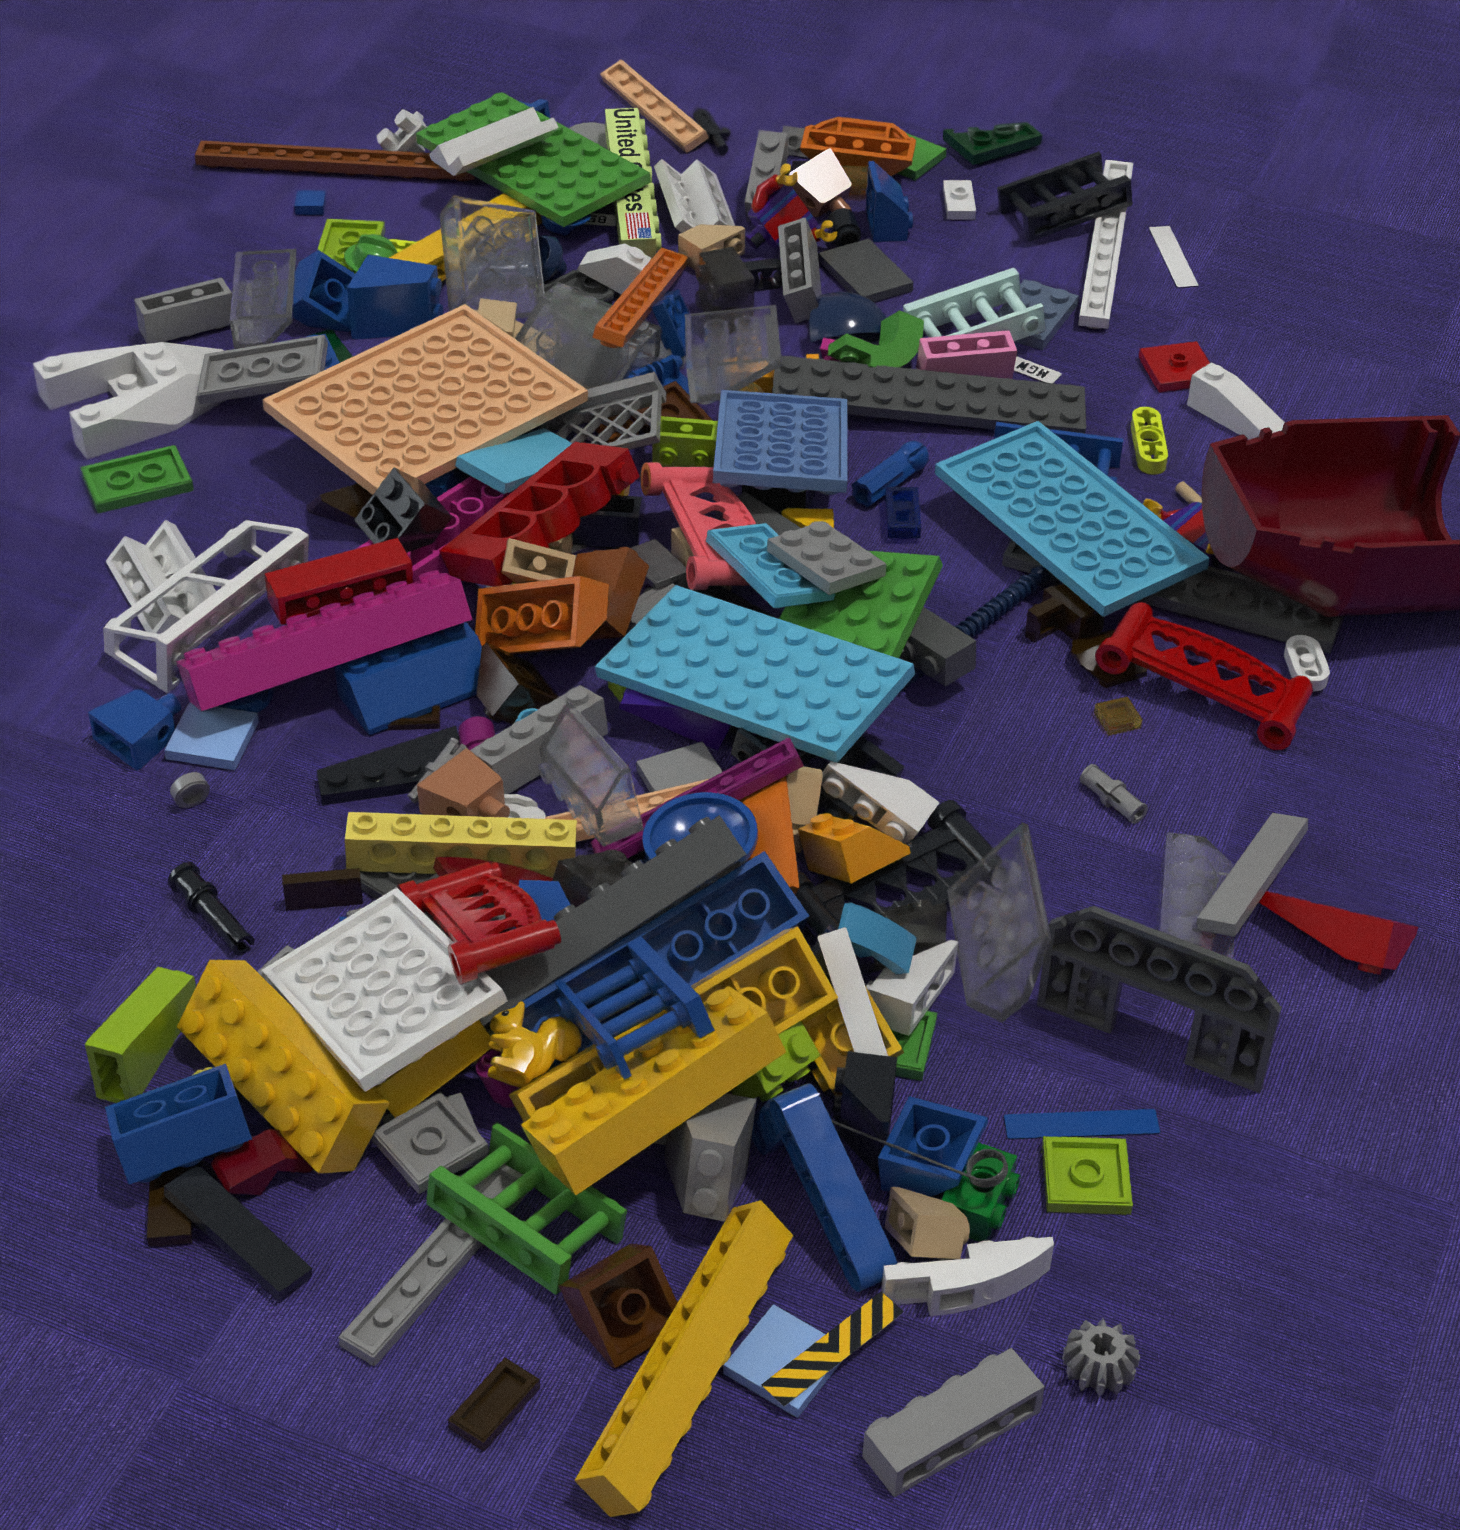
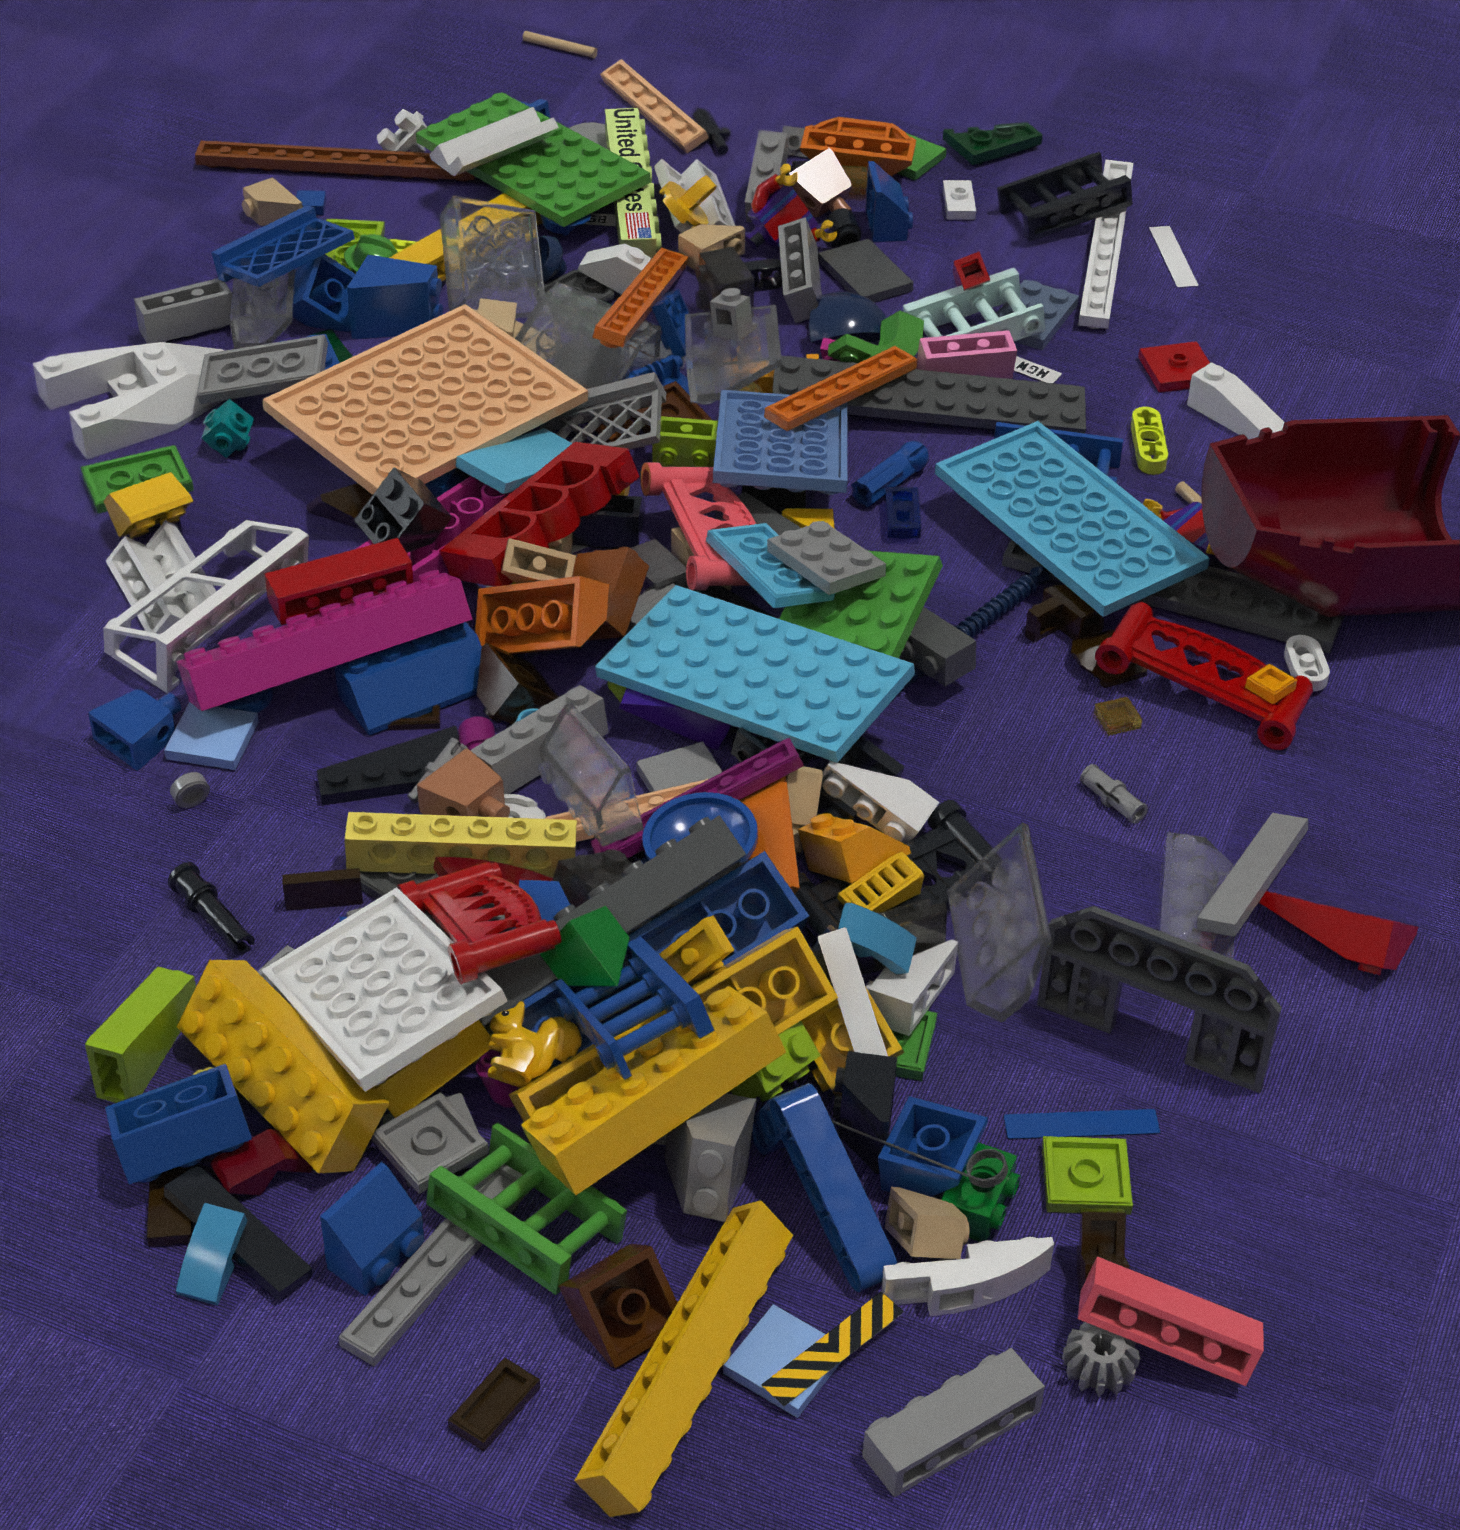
none -> yellow slope [103,472,193,539]
none -> dark azure slope [176,1203,248,1306]
none -> teal brick [201,399,254,458]
none -> blue fence [211,205,355,287]
none -> tan slope [242,177,302,226]
none -> blue slope [320,1162,425,1296]
none -> tan bar [522,31,598,59]
none -> green slope [540,906,630,986]
none -> yellow tile [659,175,717,228]
none -> yellow slope [659,915,734,985]
none -> light grey brick [710,288,757,341]
none -> orange tile [764,346,918,431]
none -> yellow slope [837,852,924,914]
none -> red leg [953,251,990,291]
none -> dark brown brick [1077,1208,1130,1296]
none -> coral brick [1078,1256,1264,1386]
none -> light orange tile [1245,663,1297,704]

